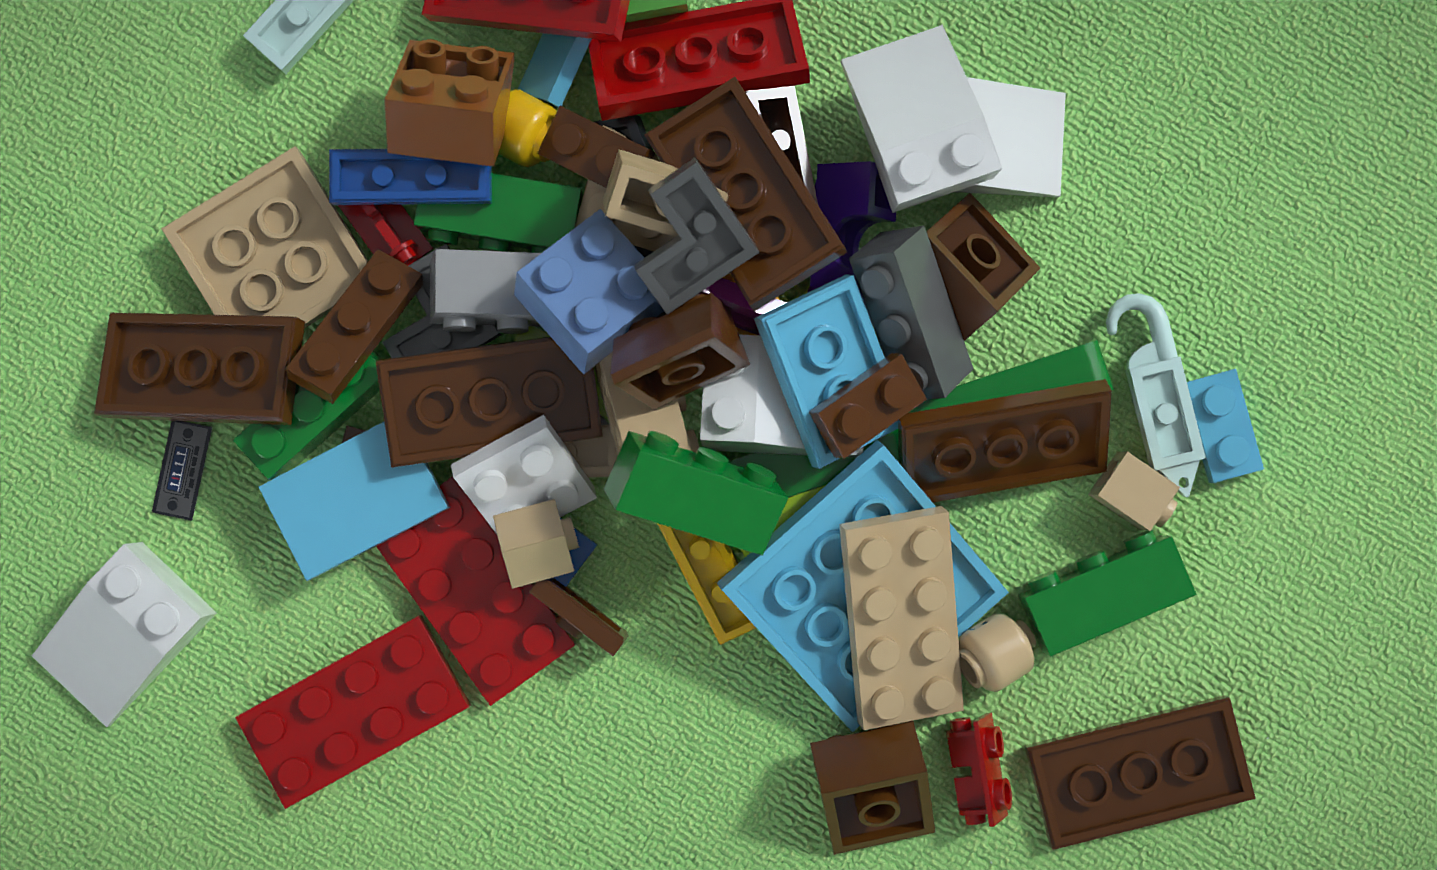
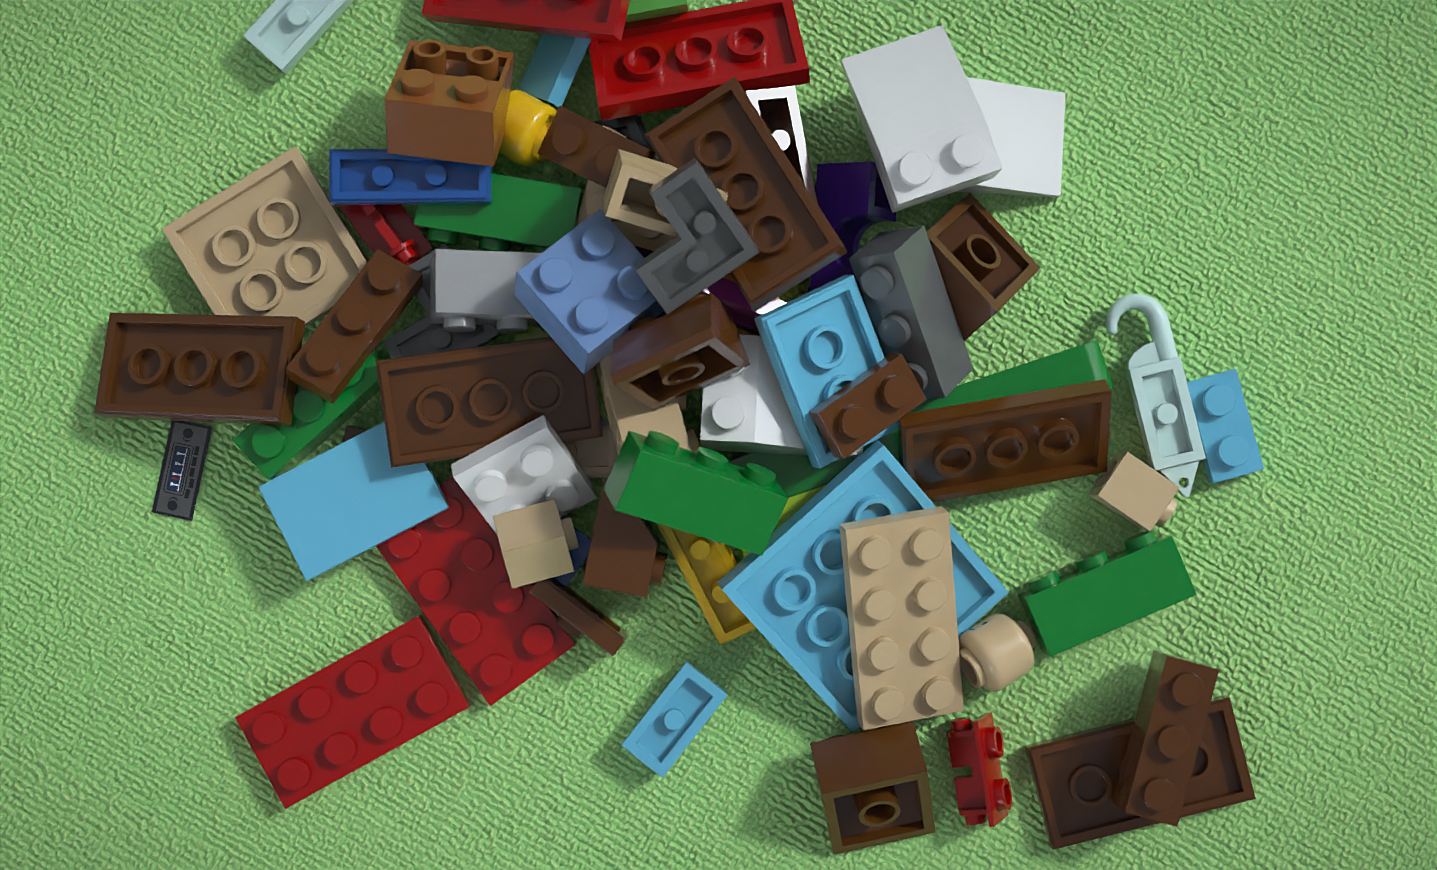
white slope [32,542,217,727] -> none
none -> reddish brown slope [583,477,668,597]
none -> medium azure plate [621,661,728,778]
none -> reddish brown brick [1113,650,1219,827]

